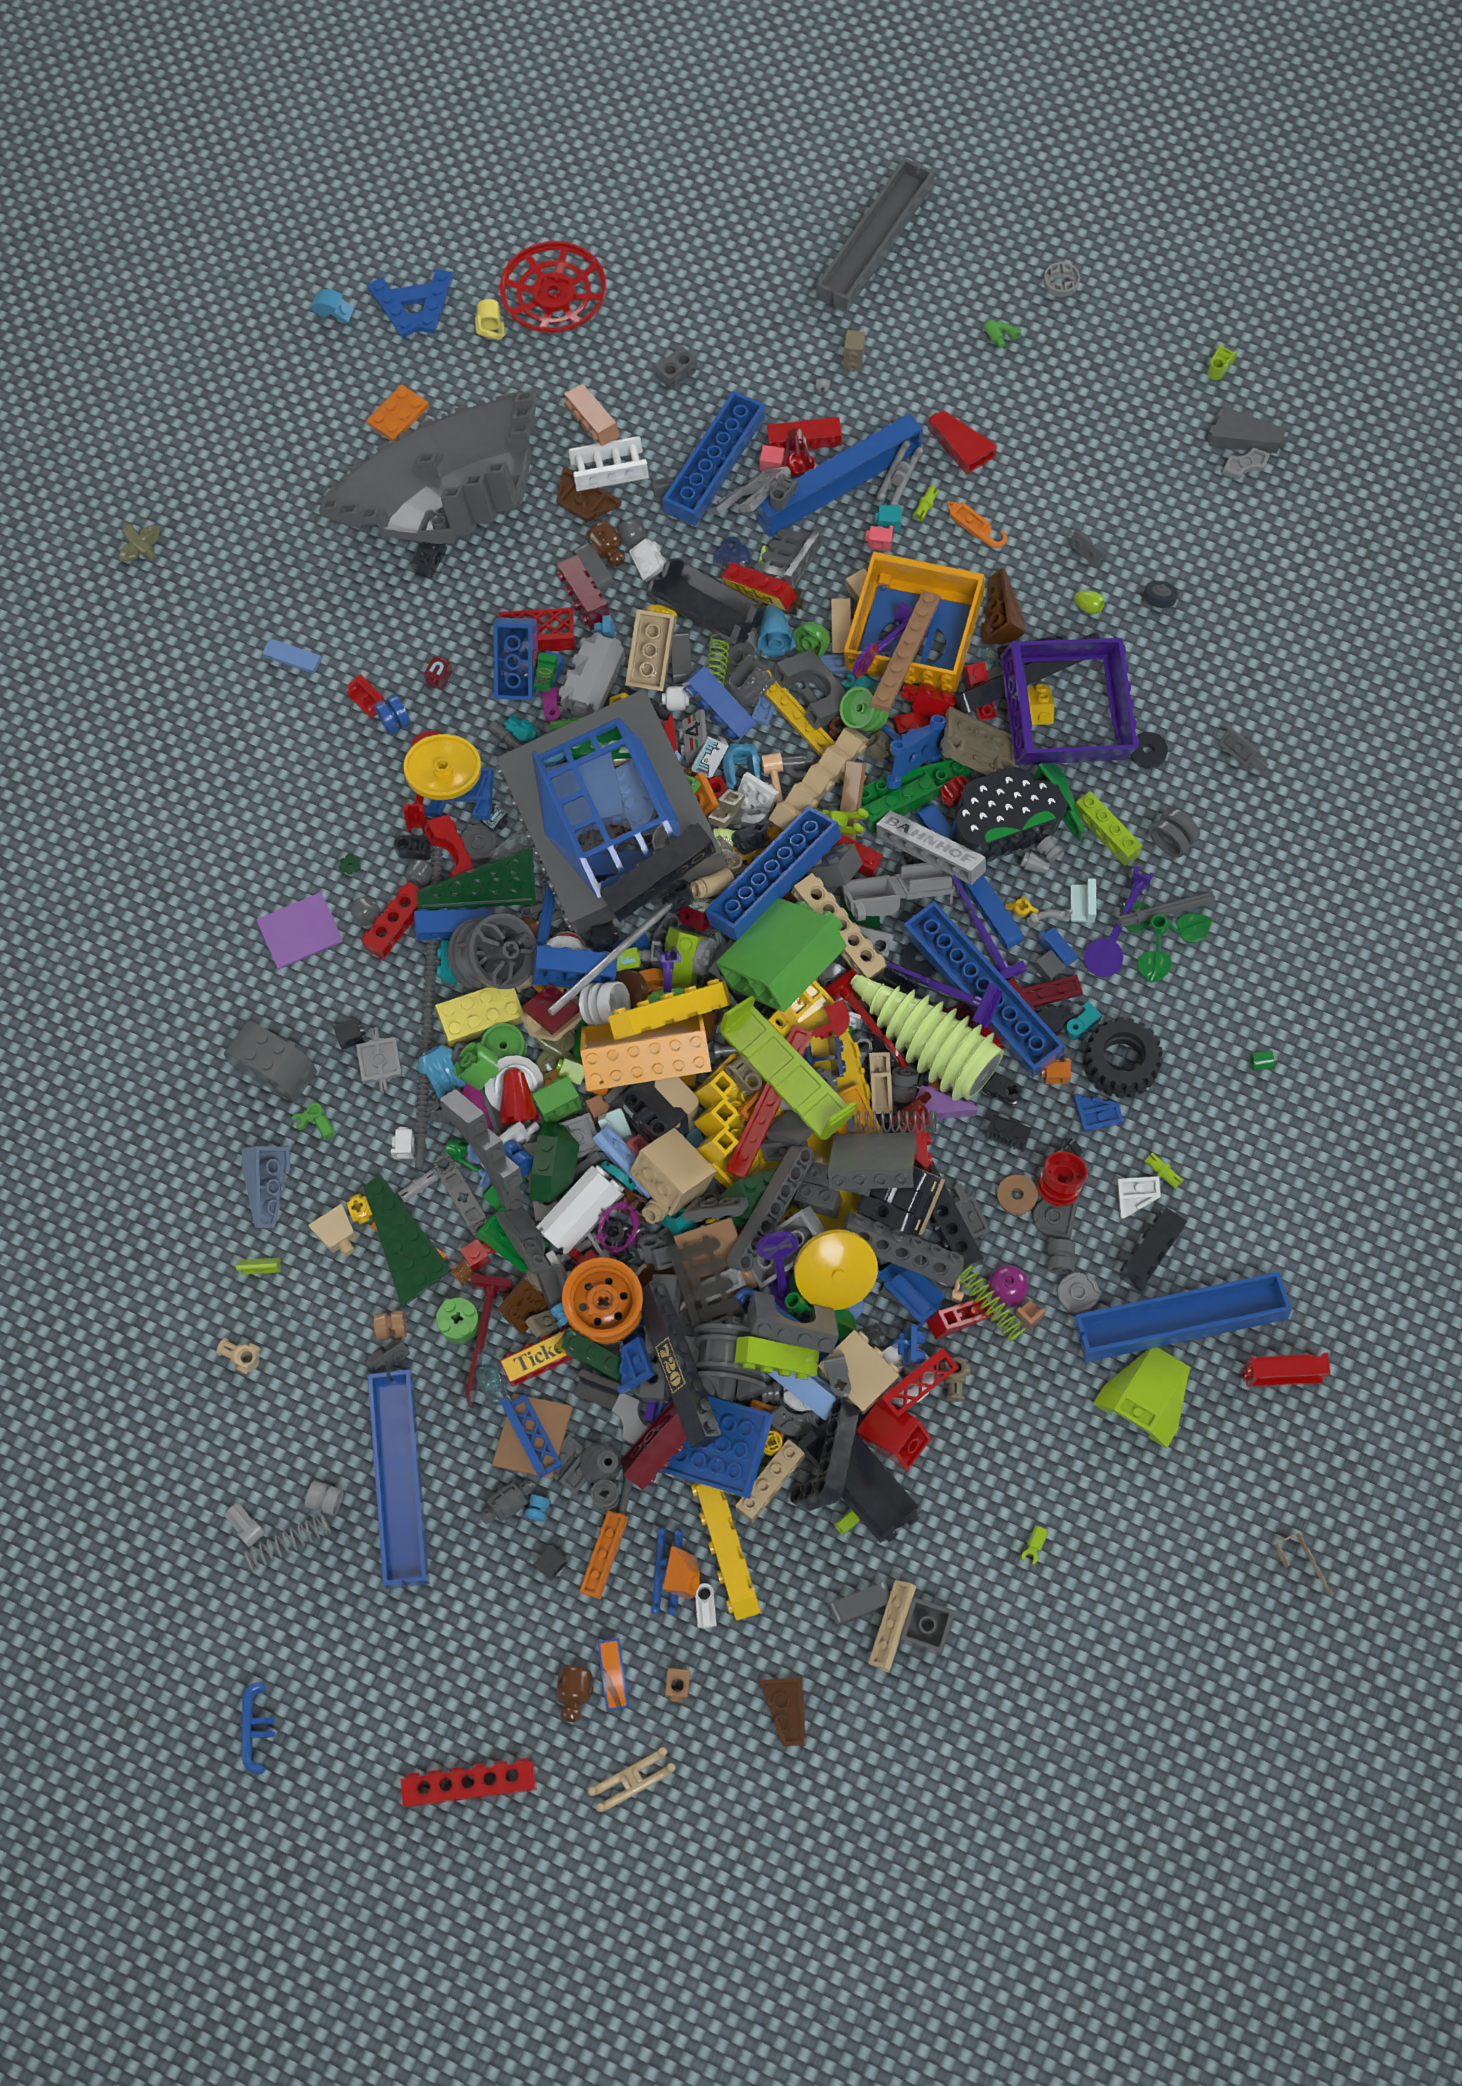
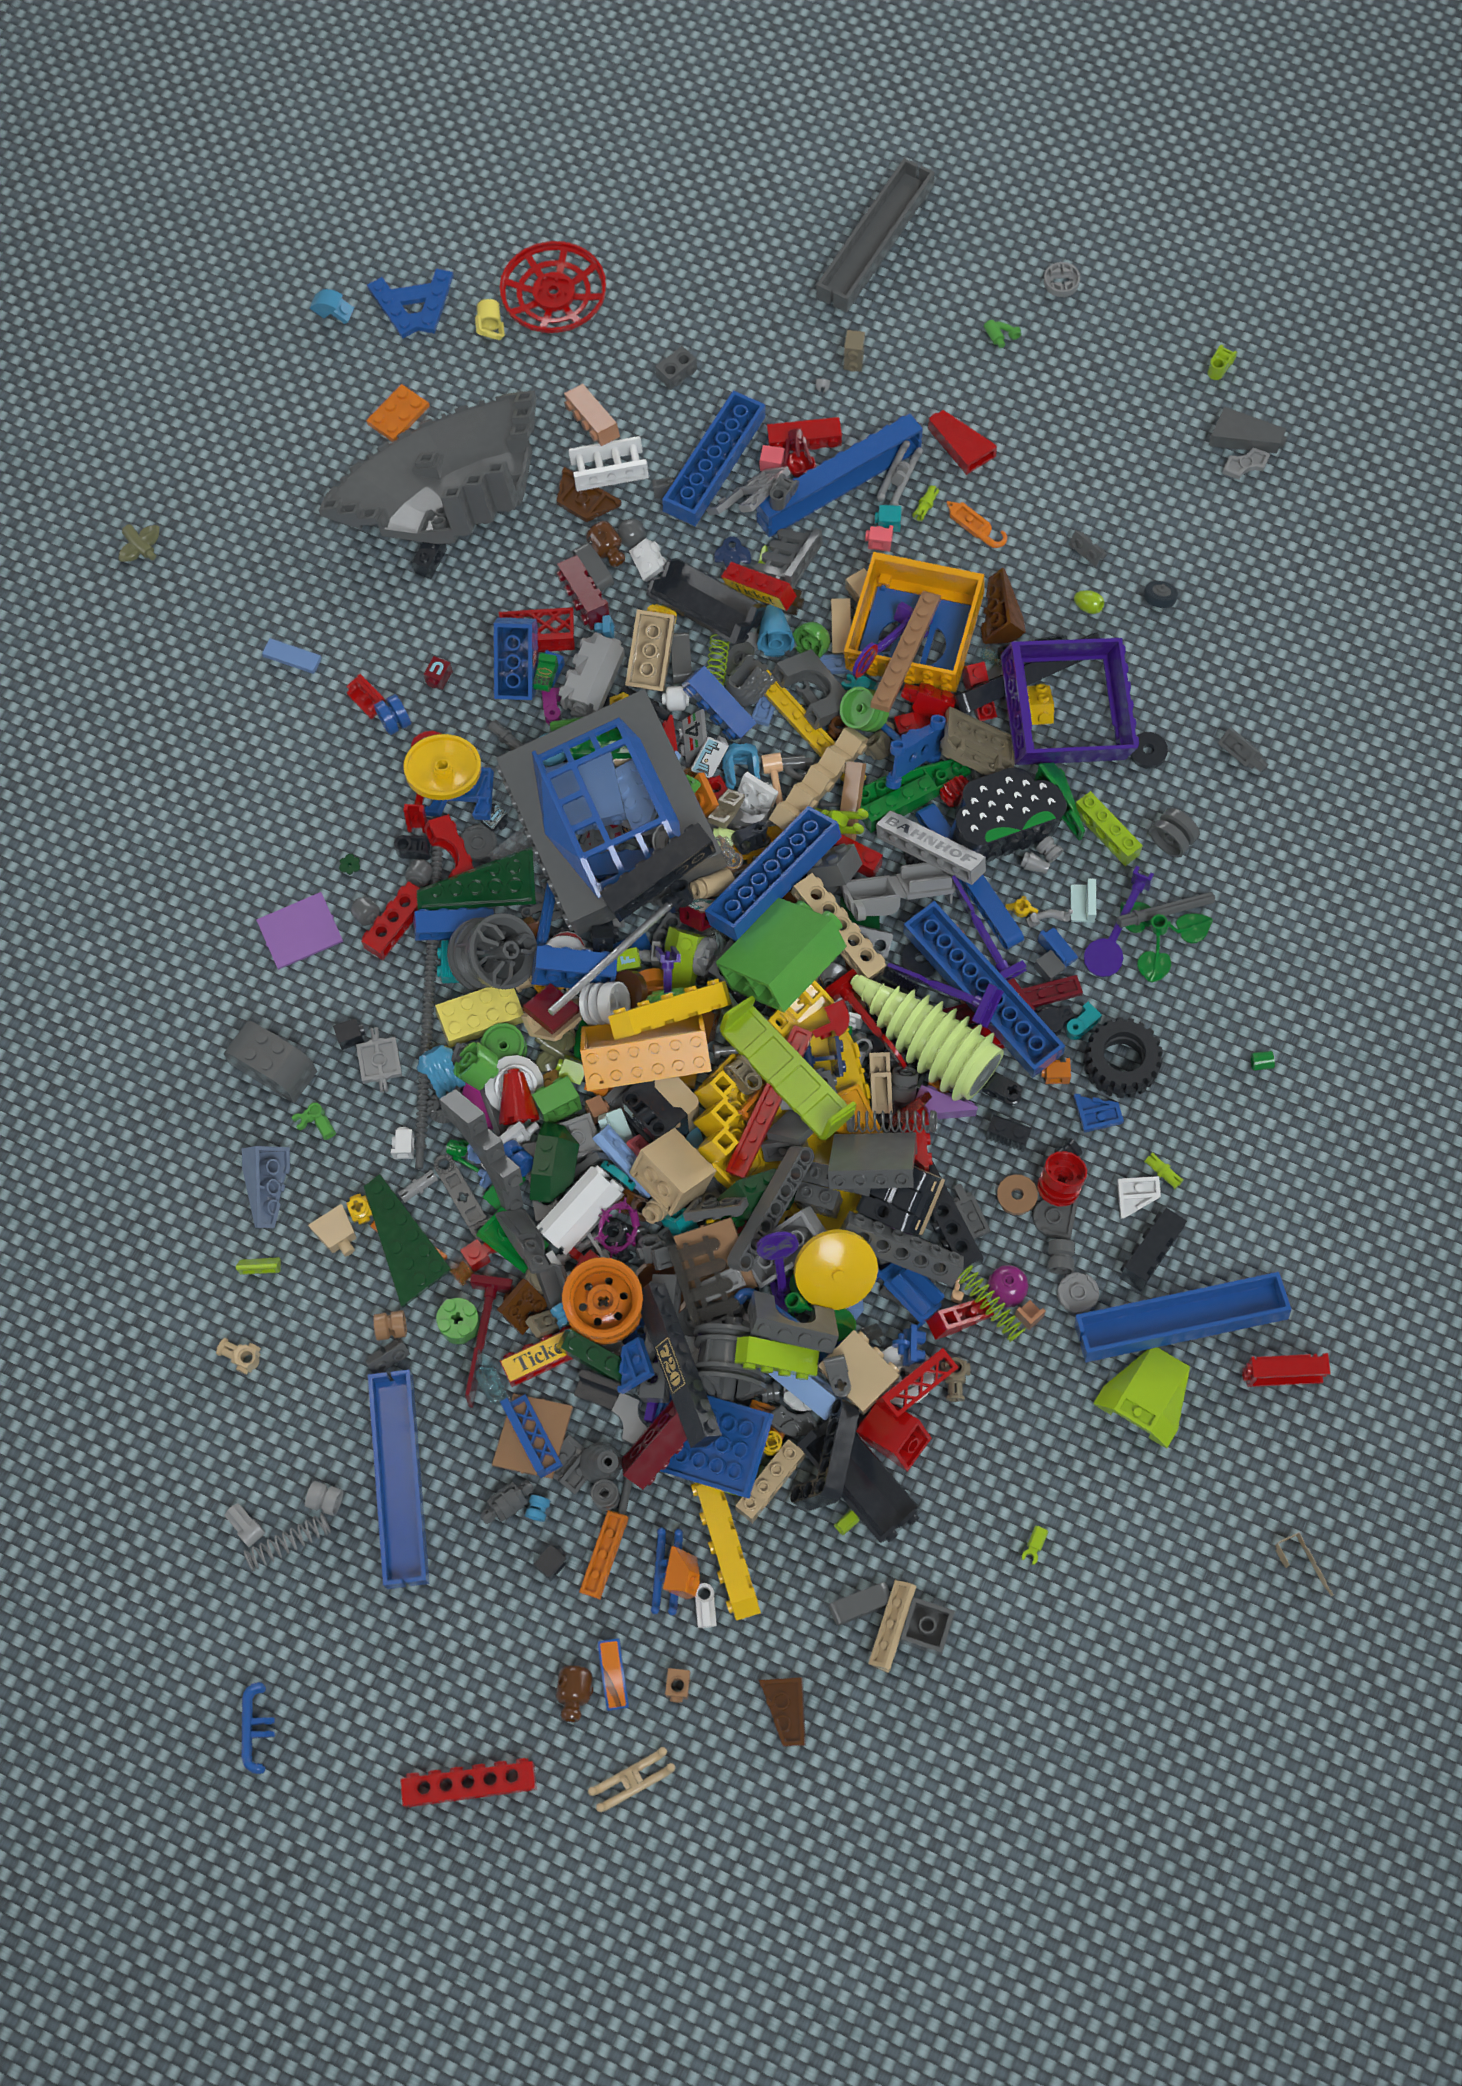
teal piece [504,713,538,742] -> none

